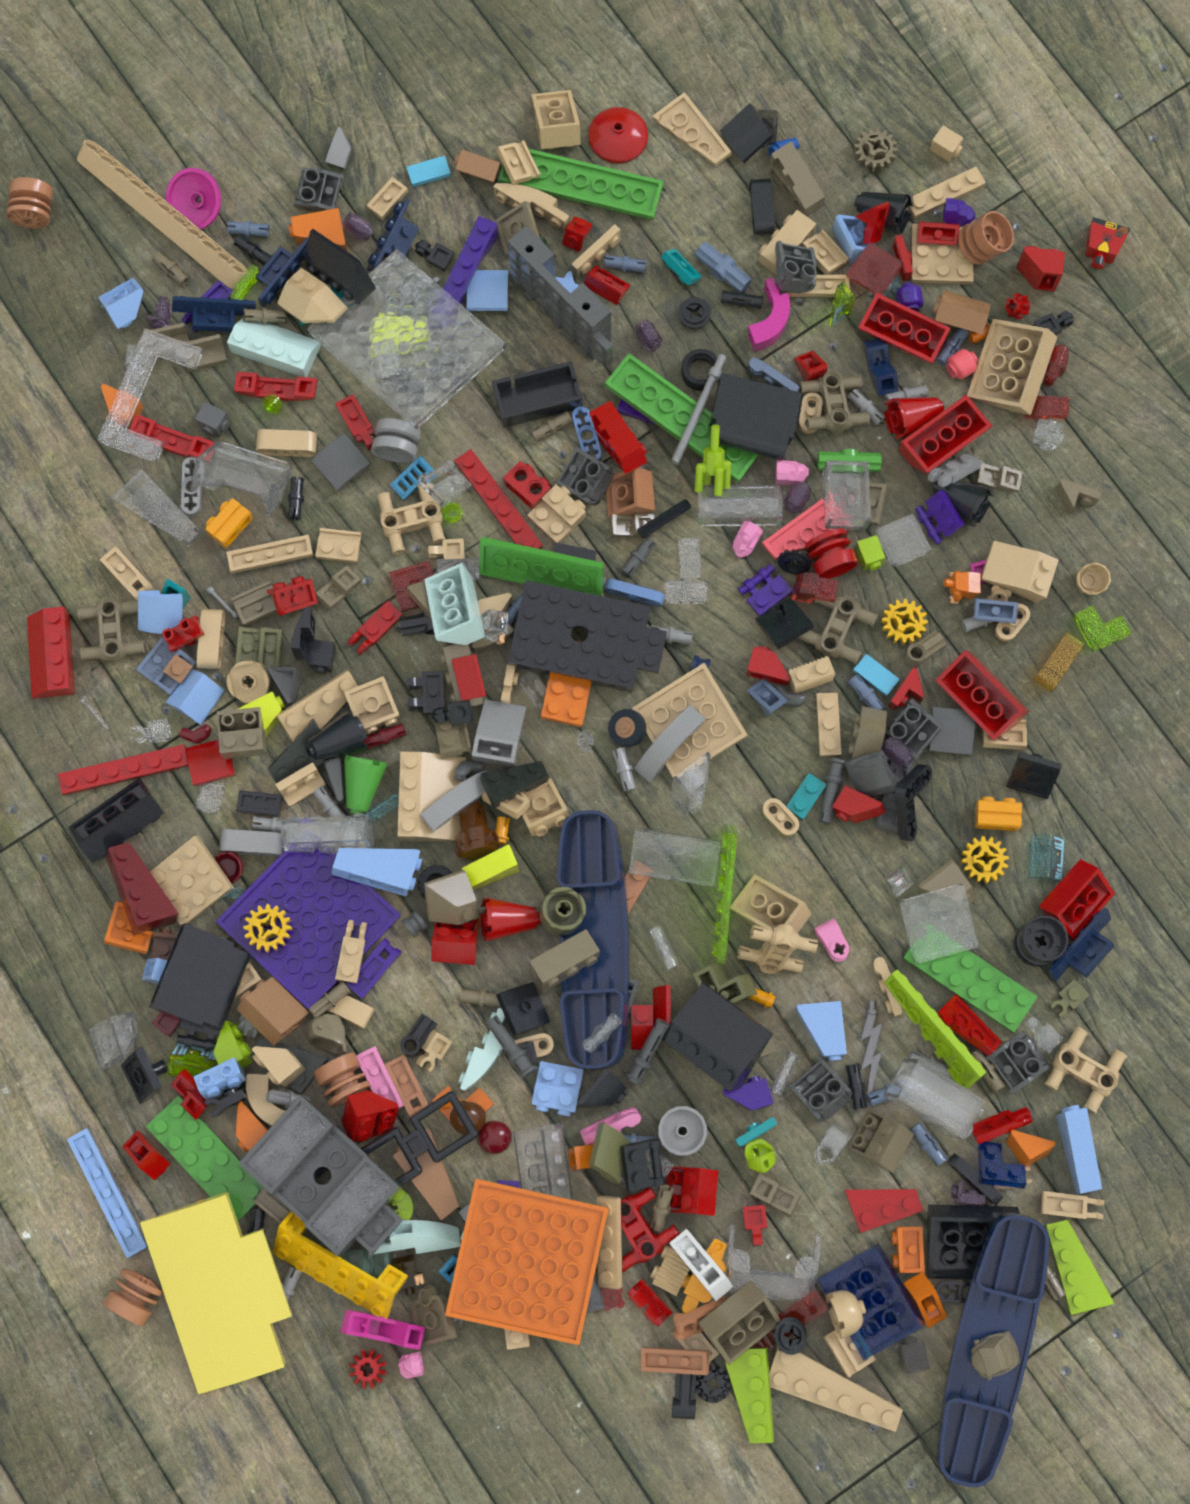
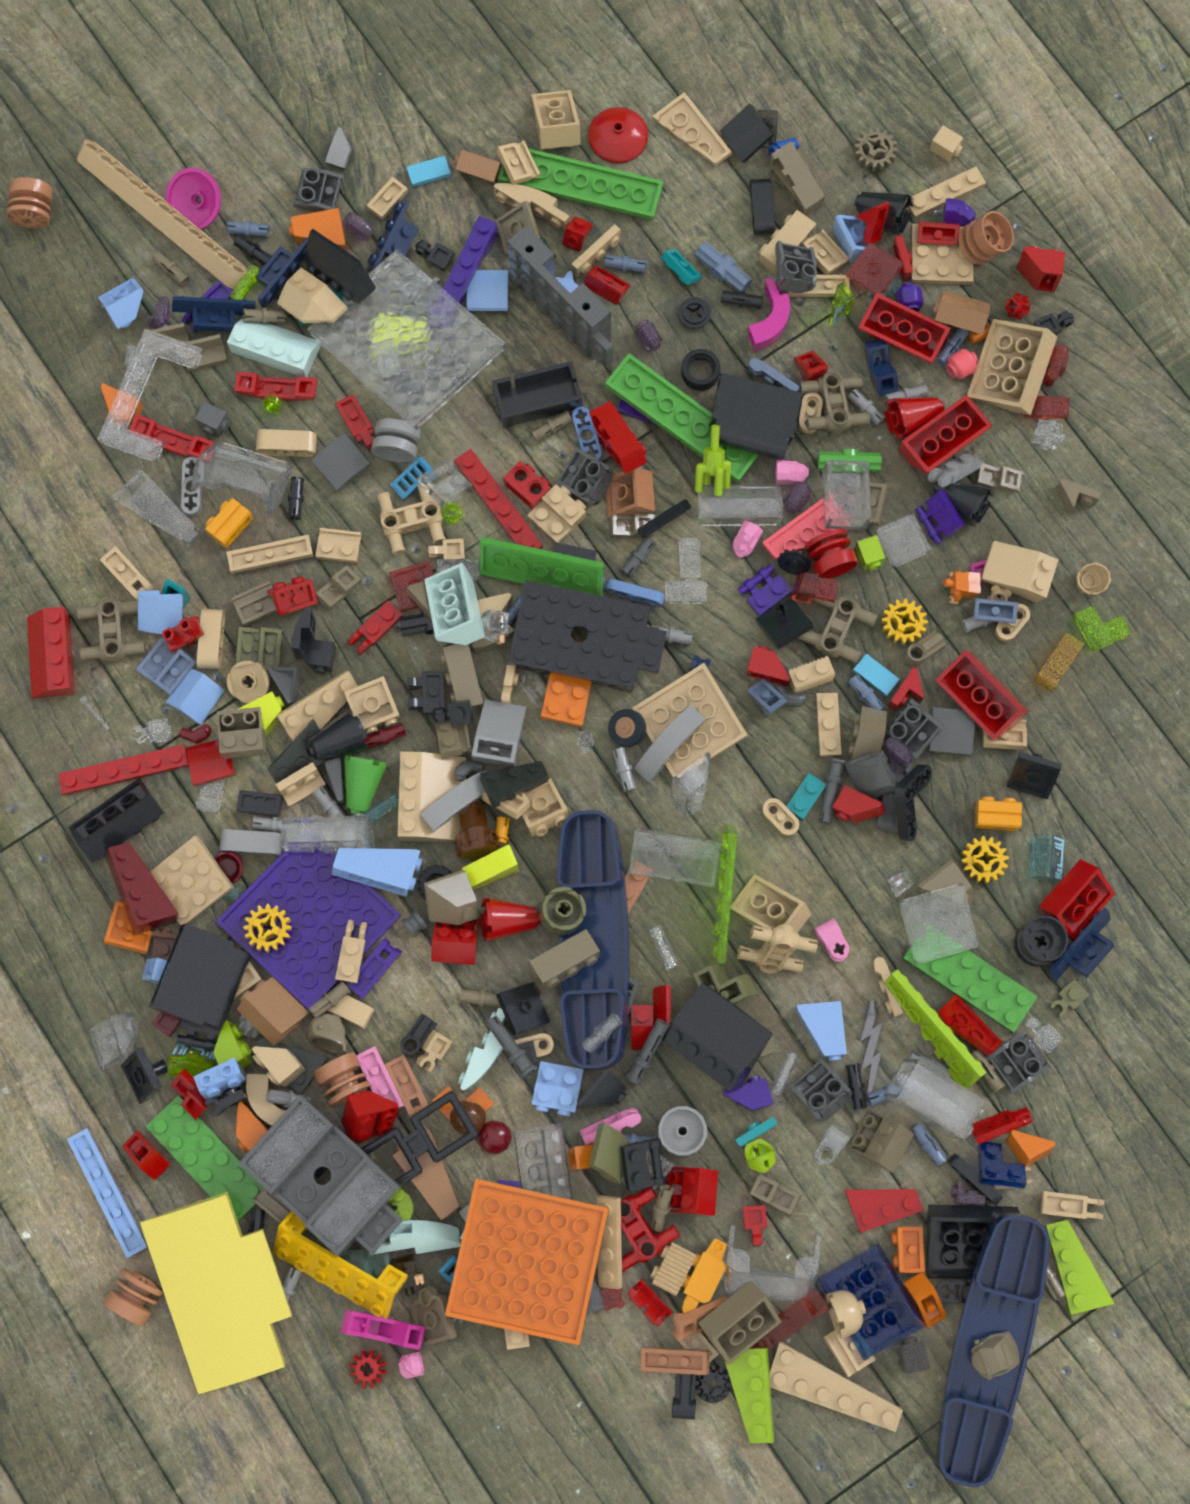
medium nougat plate [163,654,193,684] -> none
light grey hinge [206,587,239,619] -> none
red slope [452,654,486,701] -> none
white slope [669,1229,733,1301] -> none
light grey bar [671,354,727,465] -> none
light orange pin [748,988,776,1009] -> none
black gear [773,1317,807,1355] -> none
tan piece [1044,1027,1127,1114] -> none
light blue slope [1056,1105,1102,1194] -> none
red torso [1085,217,1130,270] -> none

